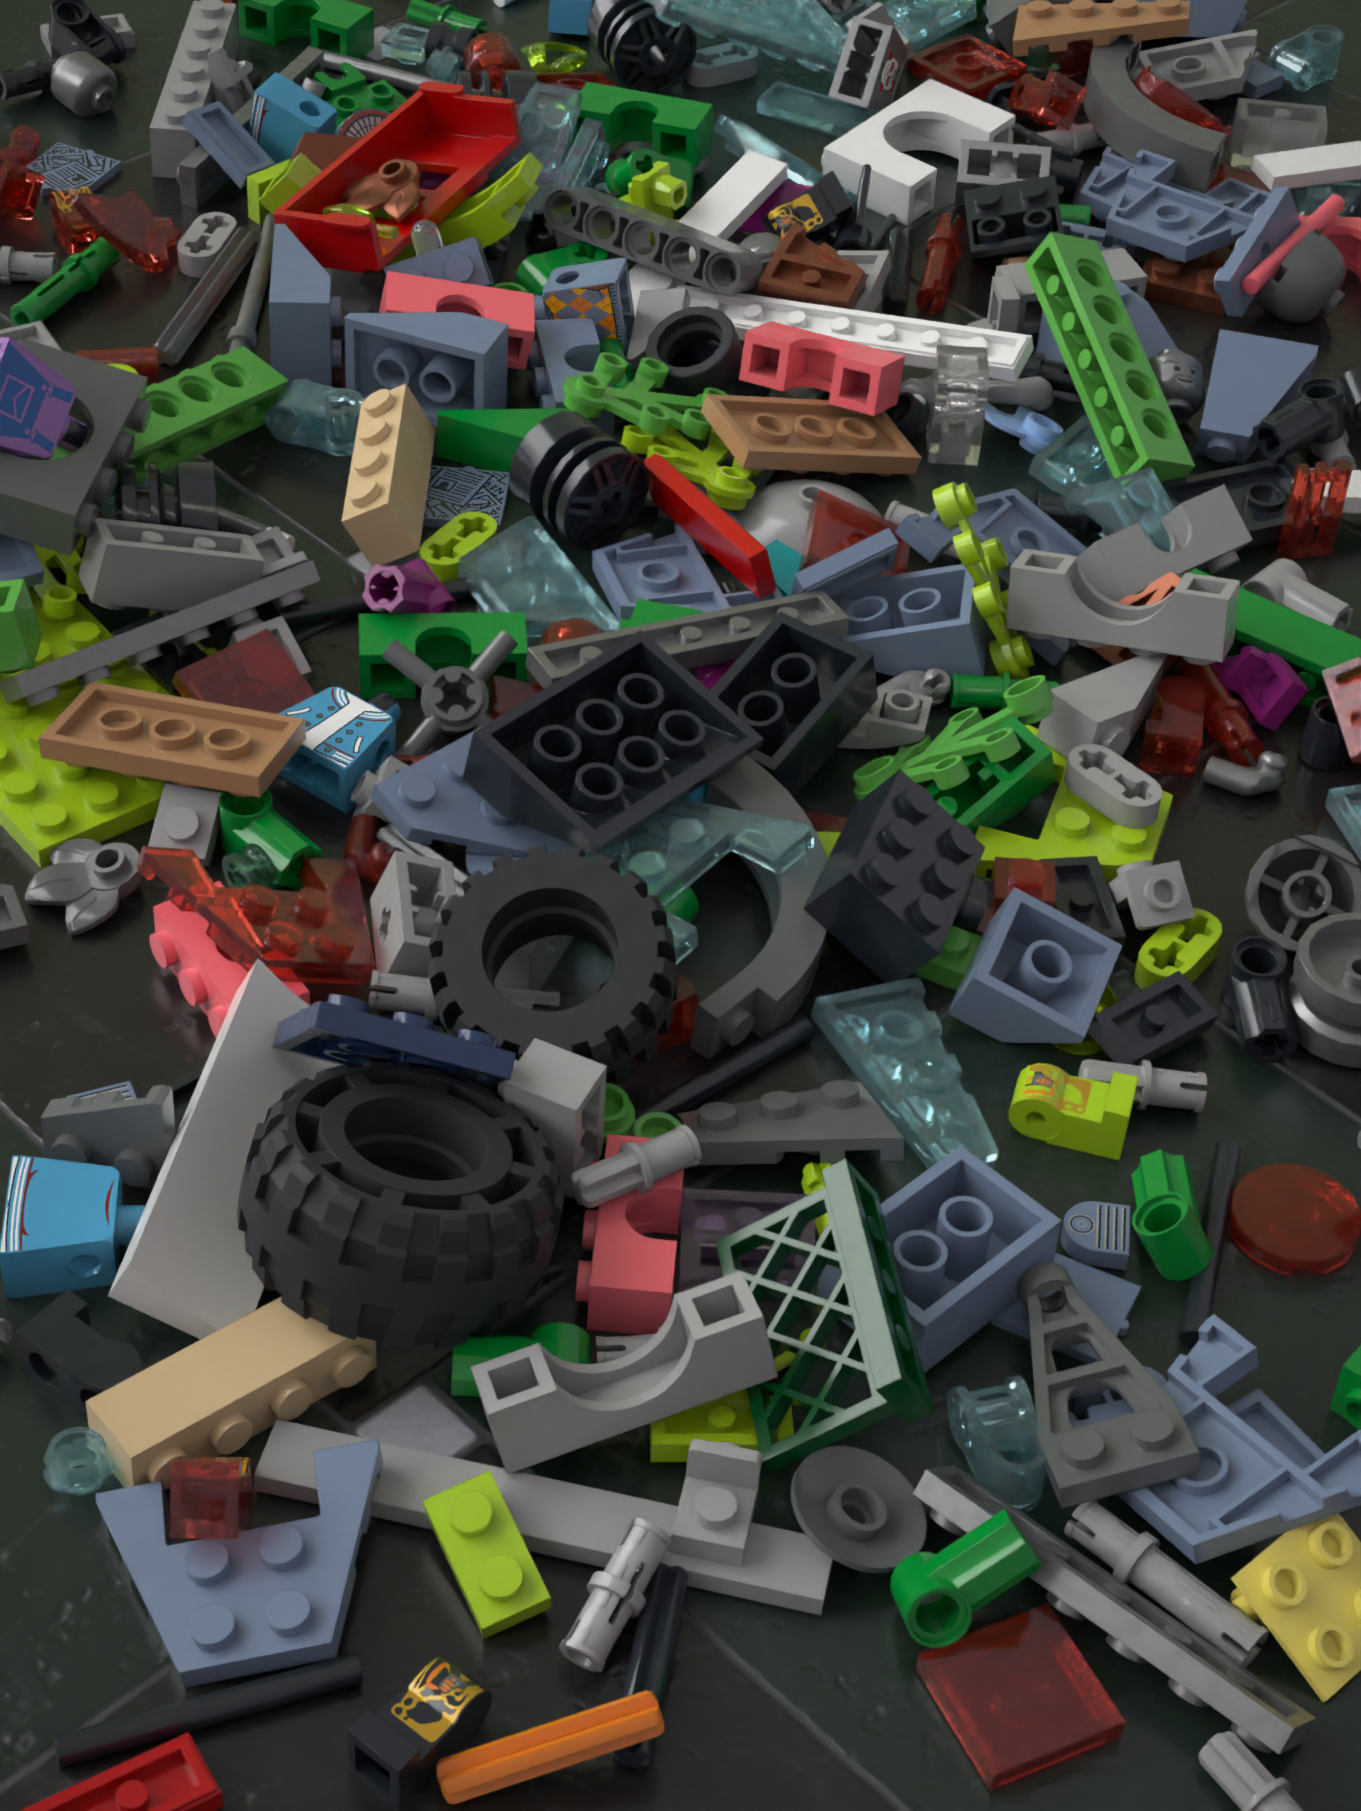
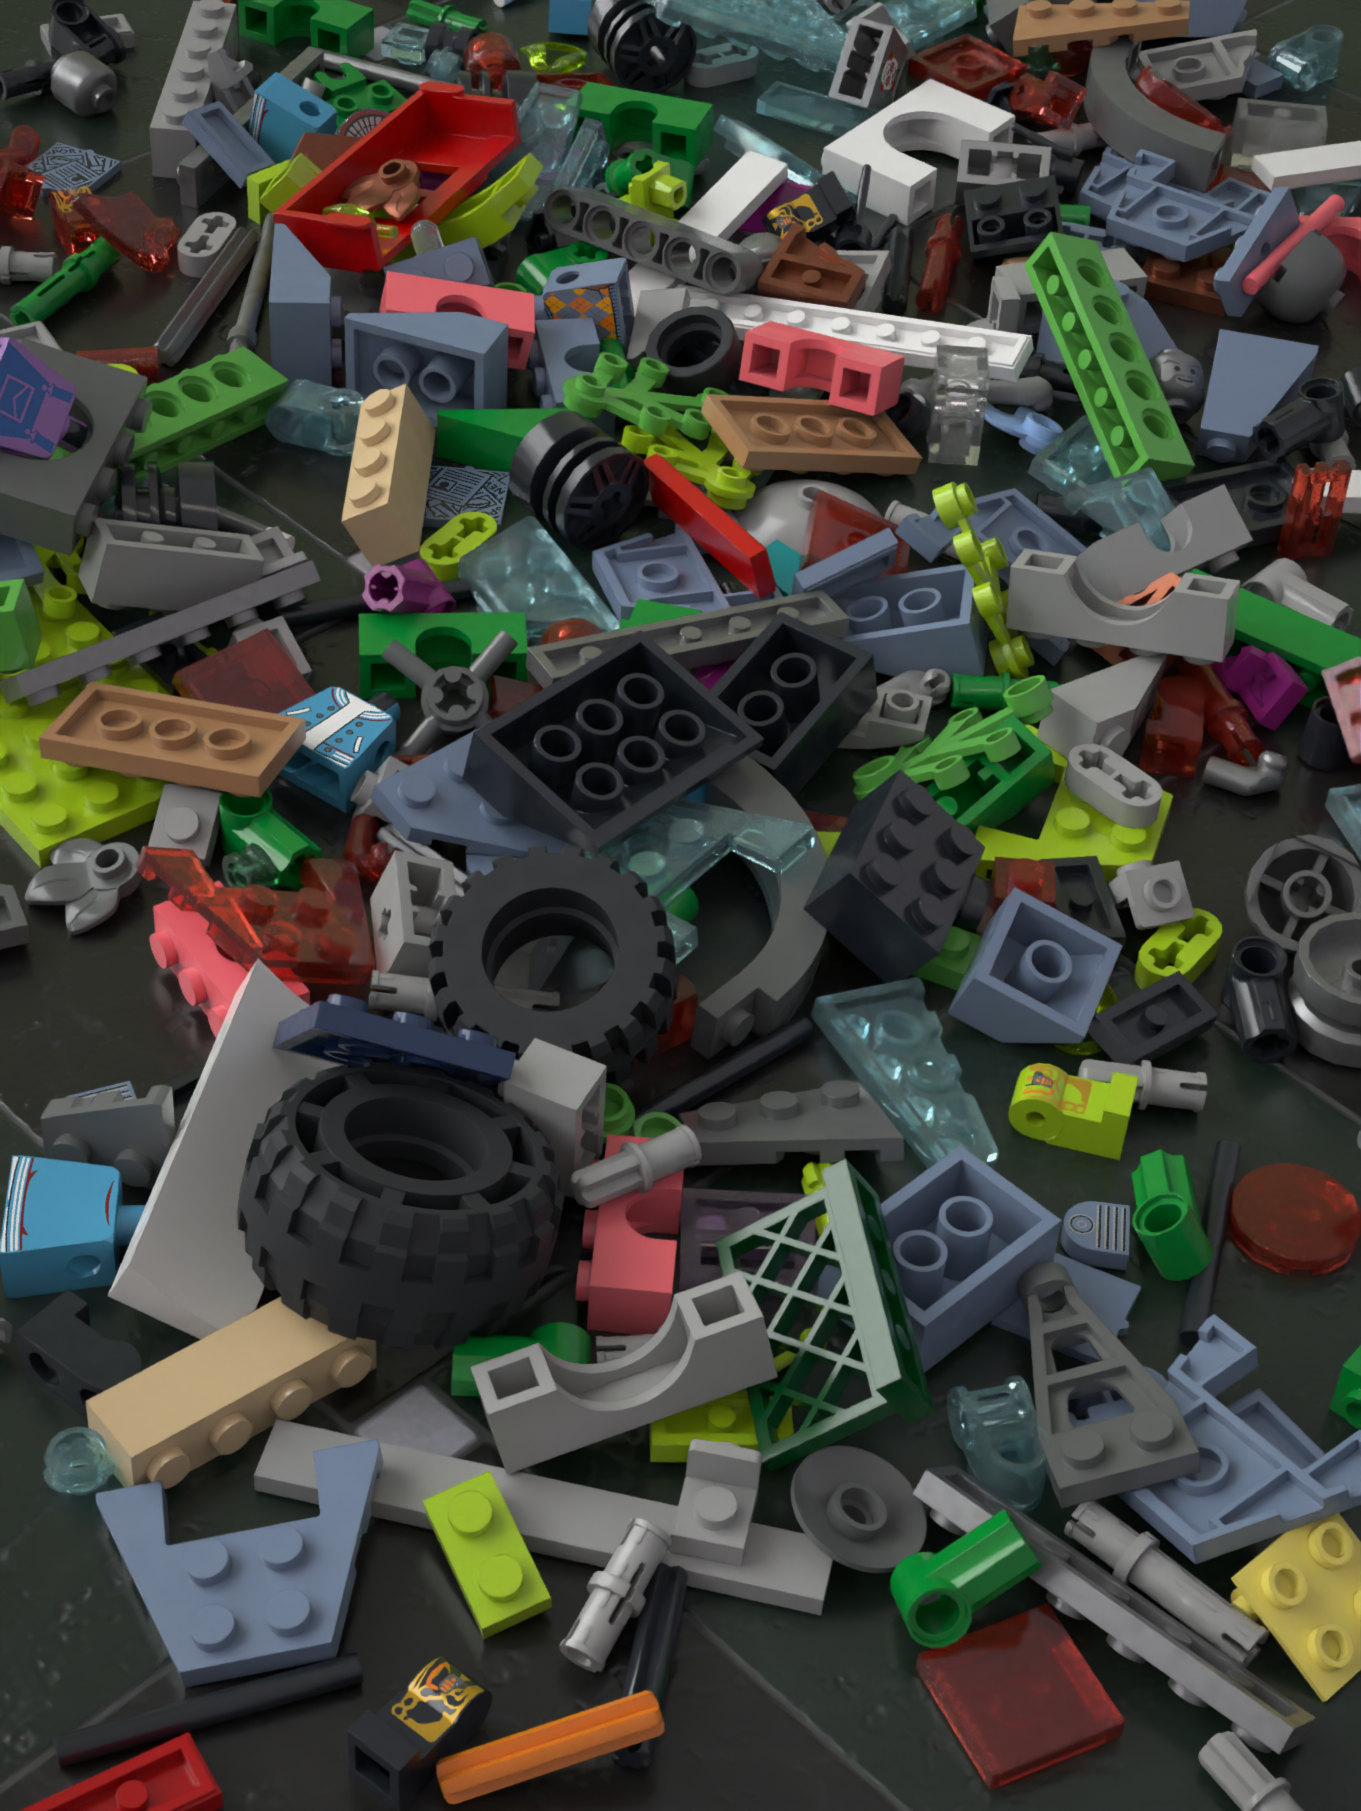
clear red leg [170,1457,254,1539] -> none

